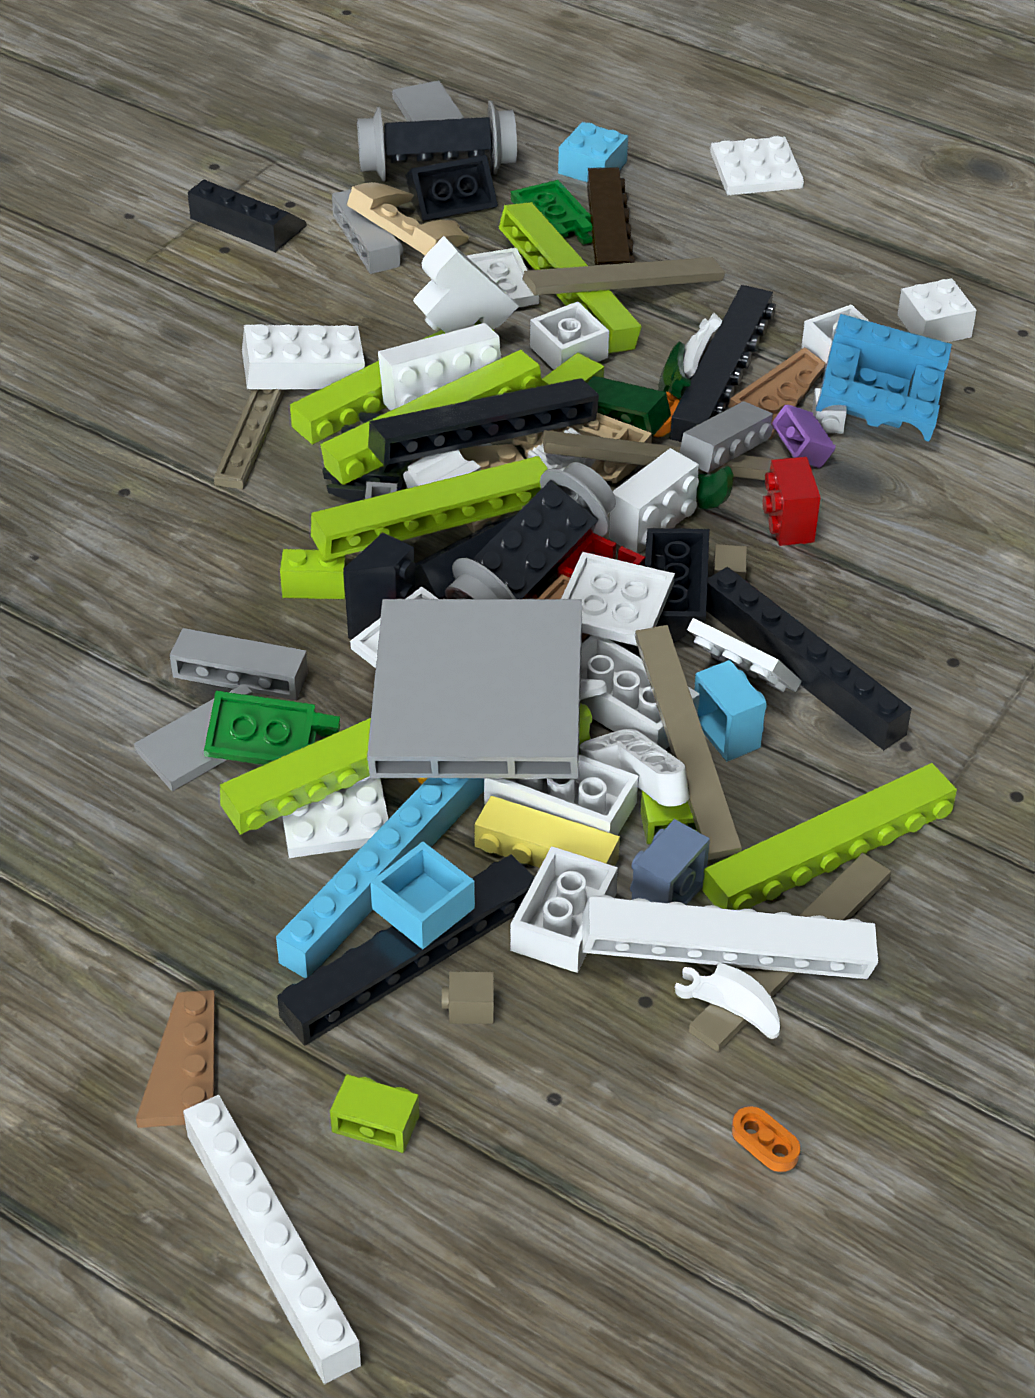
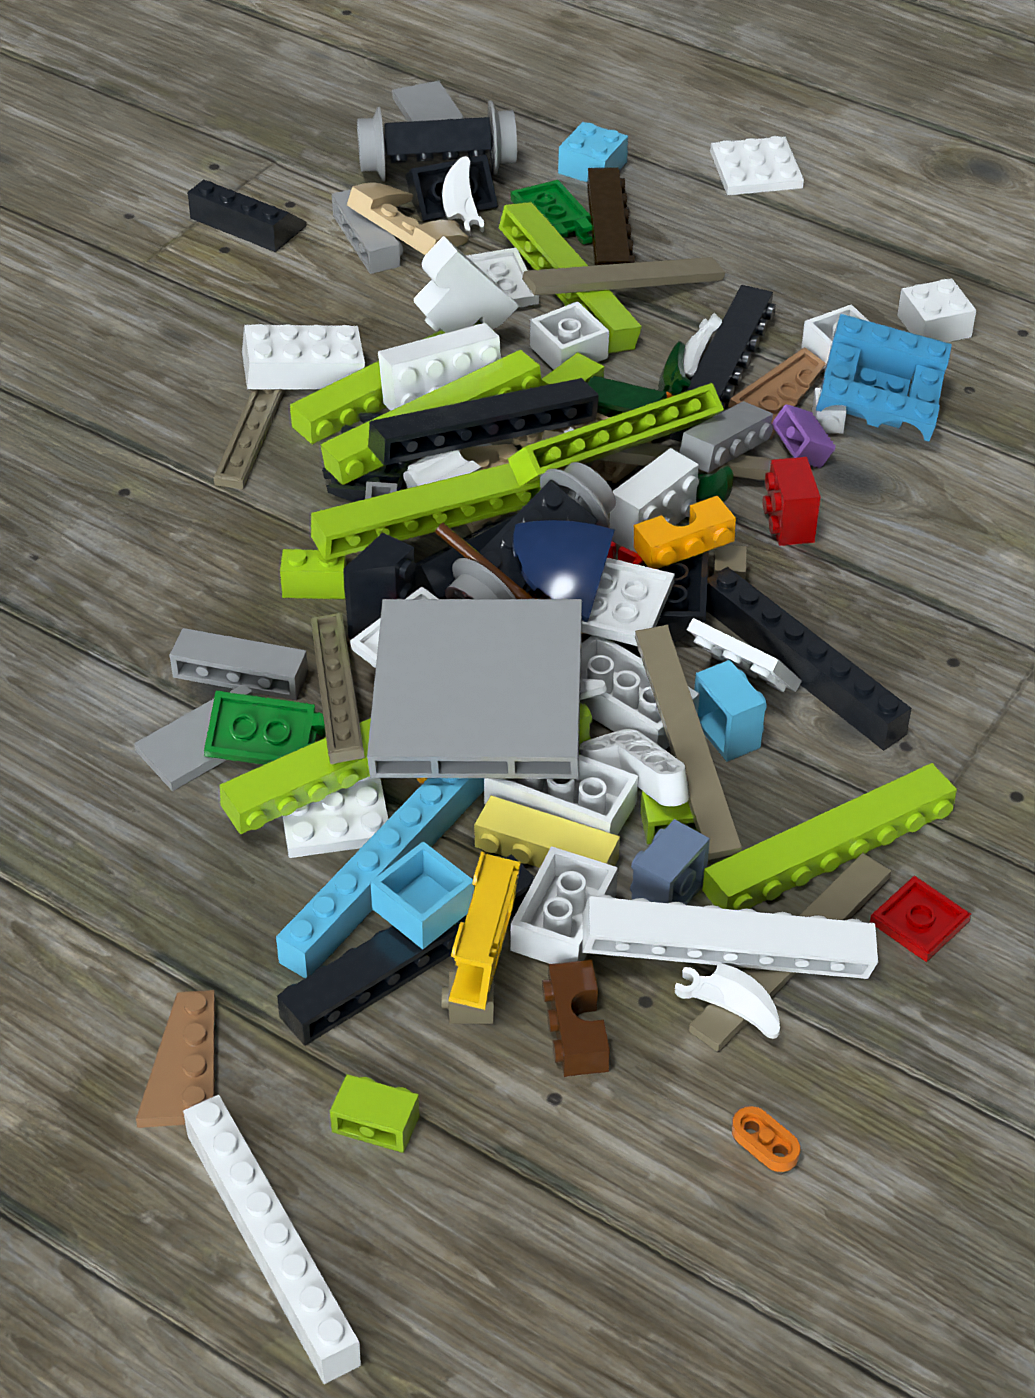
none -> dark tan tile [311,613,365,764]
none -> reddish brown piece [435,523,534,599]
none -> white piece [442,157,485,236]
none -> yellow piece [449,851,521,1010]
none -> lime brick [507,383,724,487]
none -> dark blue brick [512,520,615,623]
none -> reddish brown arch [542,960,610,1077]
none -> light orange arch [634,495,736,569]
none -> red tile [870,875,971,962]

